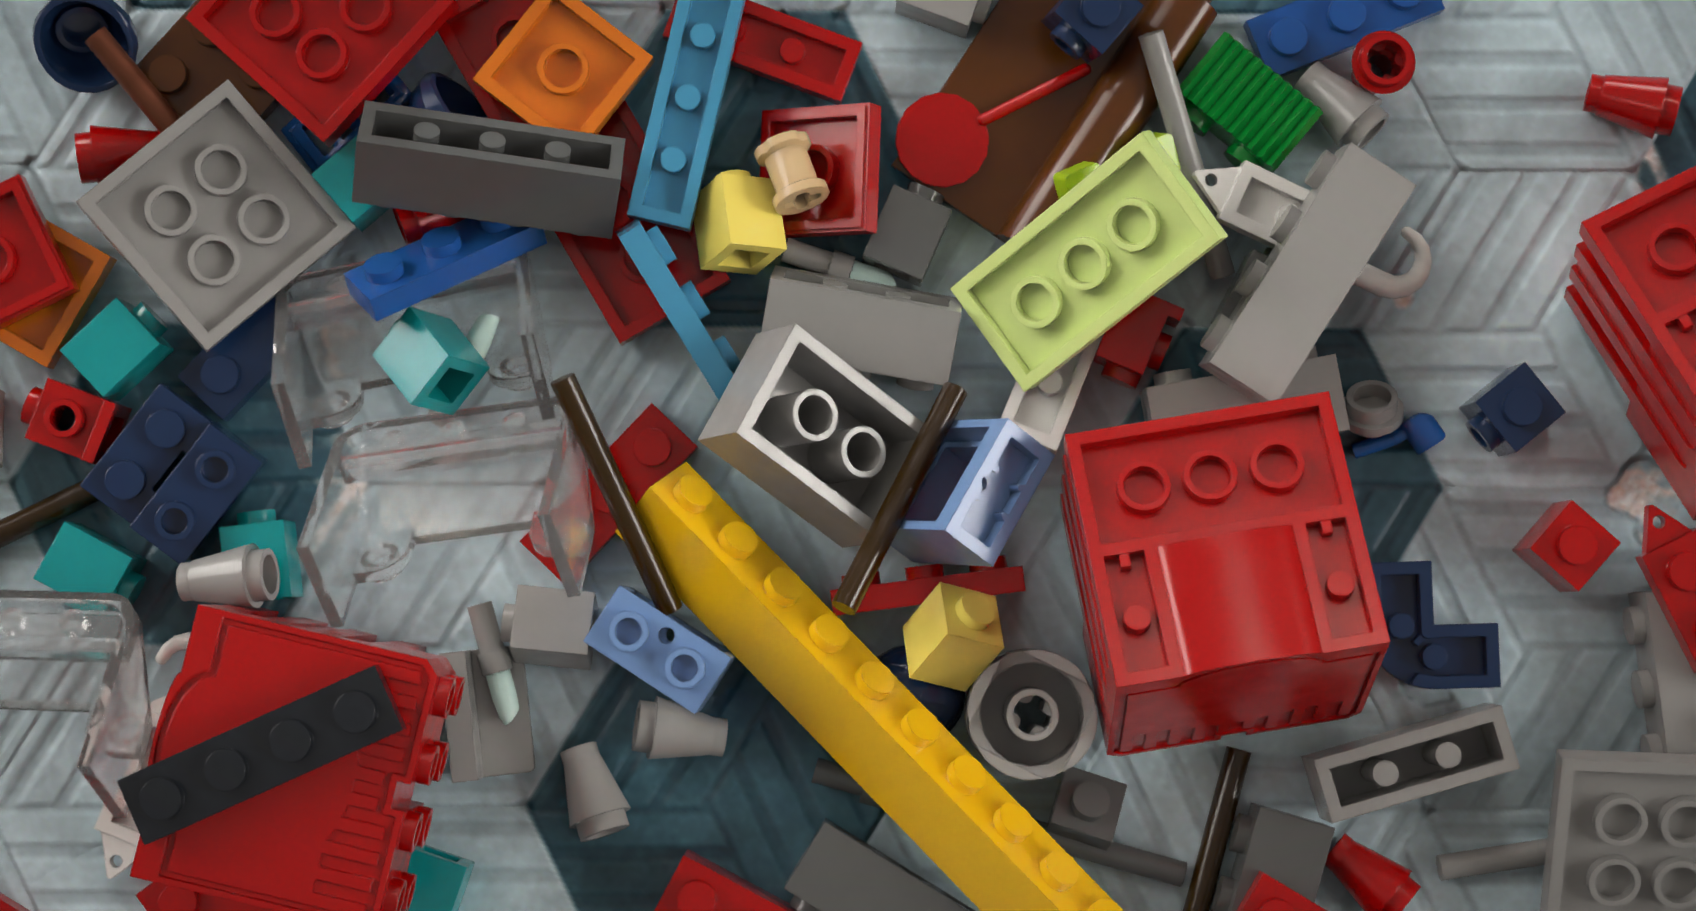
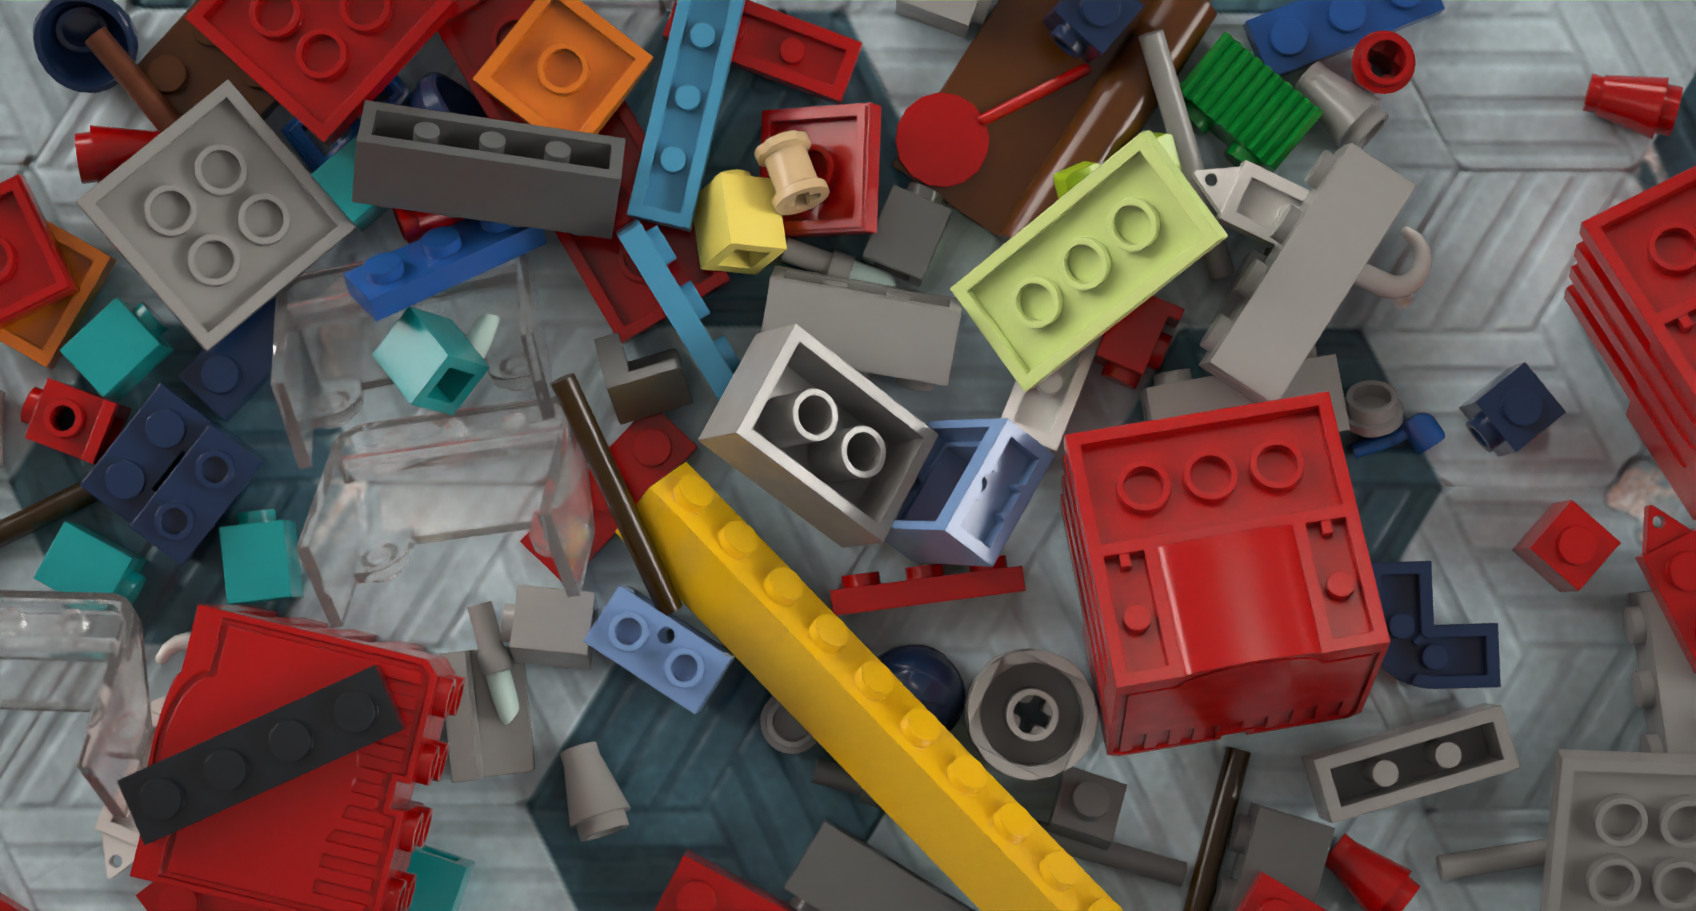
light grey cone [176,543,280,608] -> none
light grey cone [632,696,728,759] -> none
dark brown bar [832,382,967,615] -> none
light yellow brick [902,582,1004,692] -> none
none -> dark grey panel [594,332,693,425]
none -> light grey plate [760,696,817,754]

